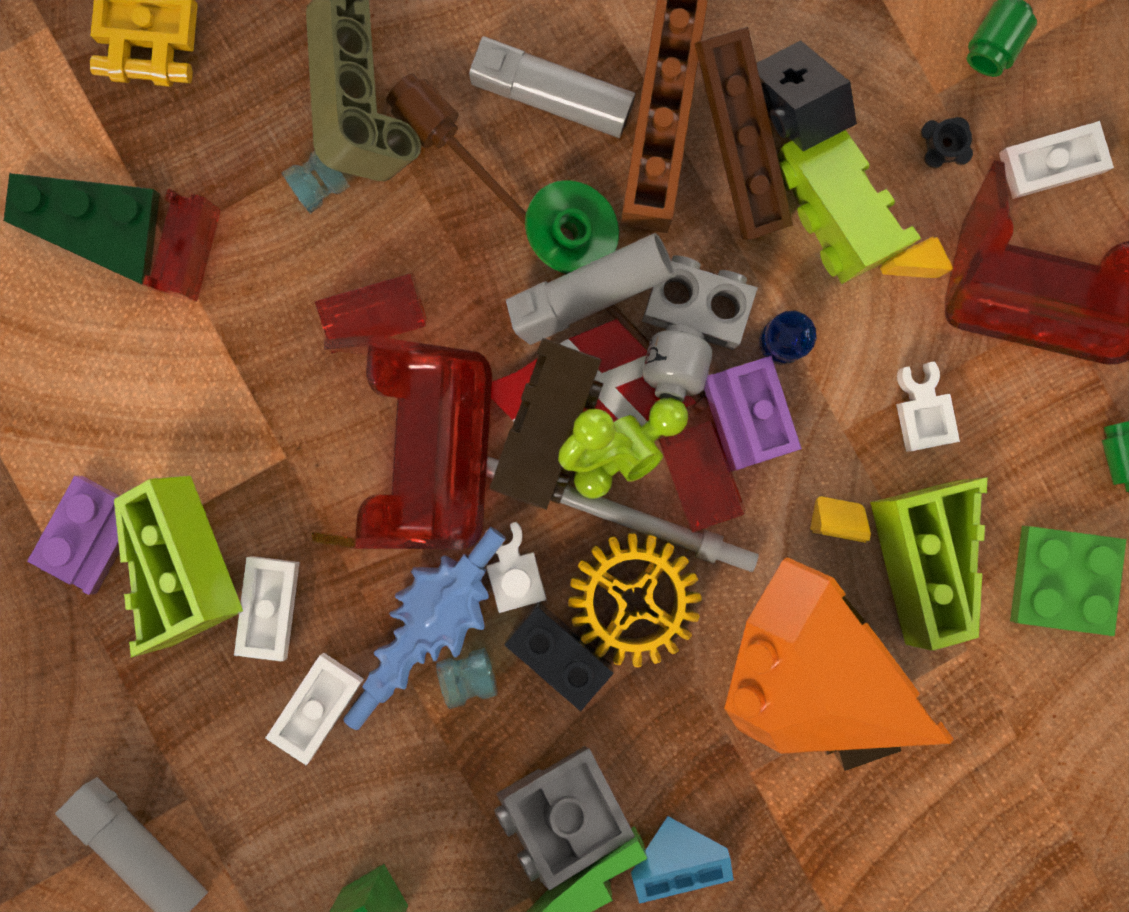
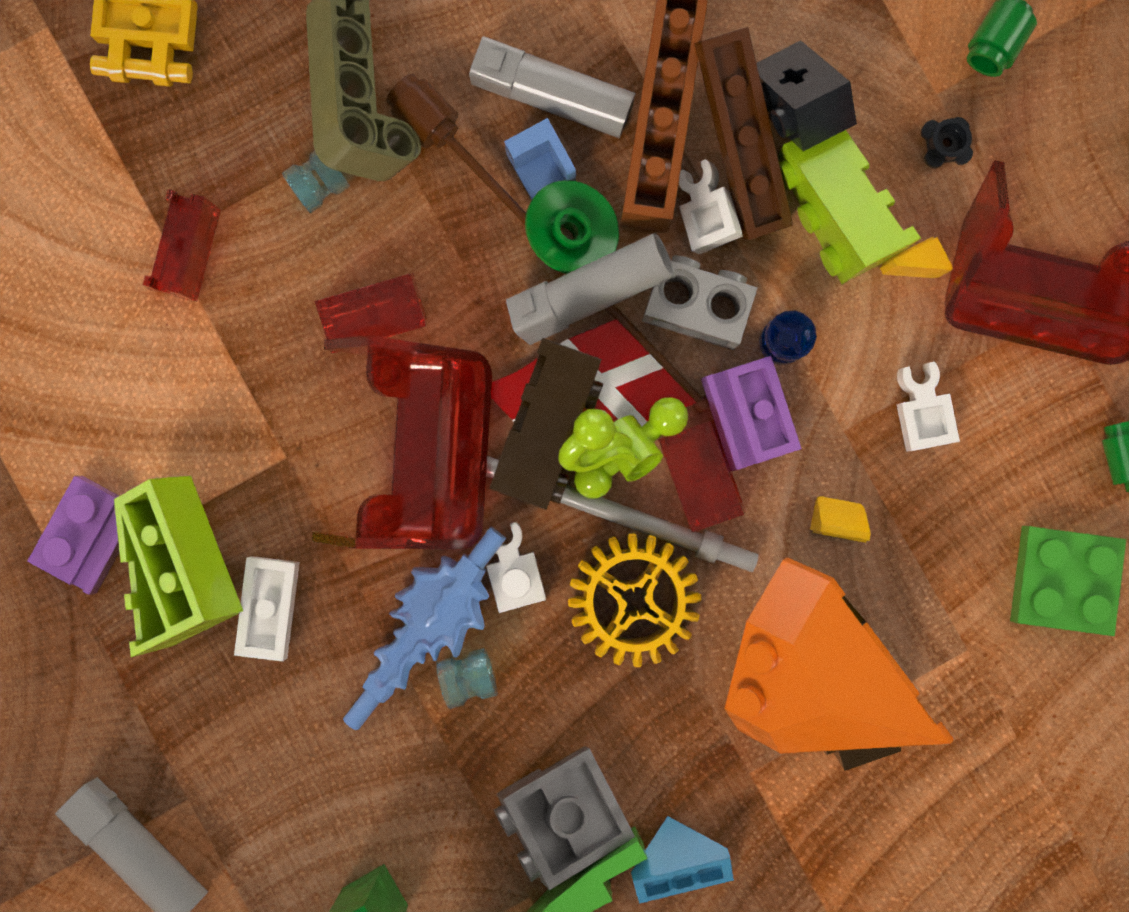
dark green wing [3,173,160,288] -> none
white plate [265,653,364,765] -> none
black brick [504,602,614,712] -> none
light grey head [643,325,712,402] -> none
lime wedge [870,477,988,651] -> none
white plate [999,121,1114,199] -> none
none -> medium blue panel [504,118,576,200]
none -> white plate [679,159,743,254]

